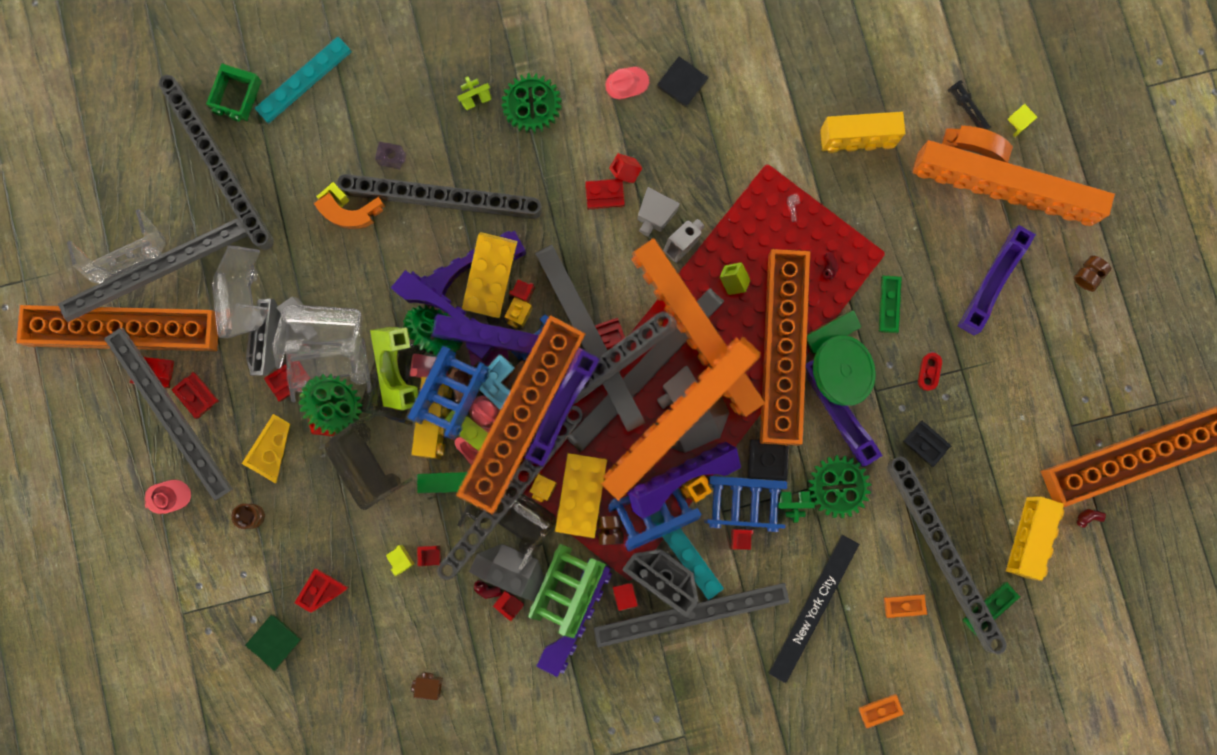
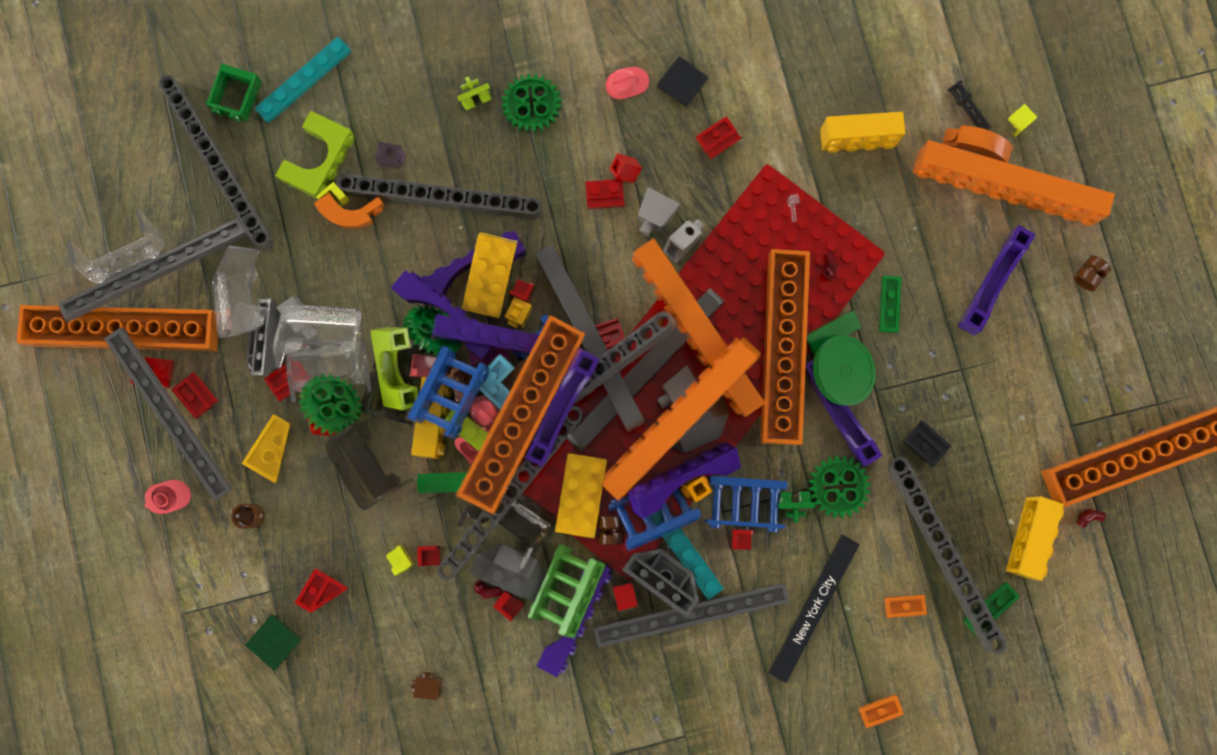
yellow brick [530,474,557,502] -> none
lime panel [720,263,750,295] -> none
black tile [748,439,789,480] -> none
red plate [918,353,942,391] -> none
none -> lime arch [275,111,354,200]
none -> red plate [695,116,742,160]

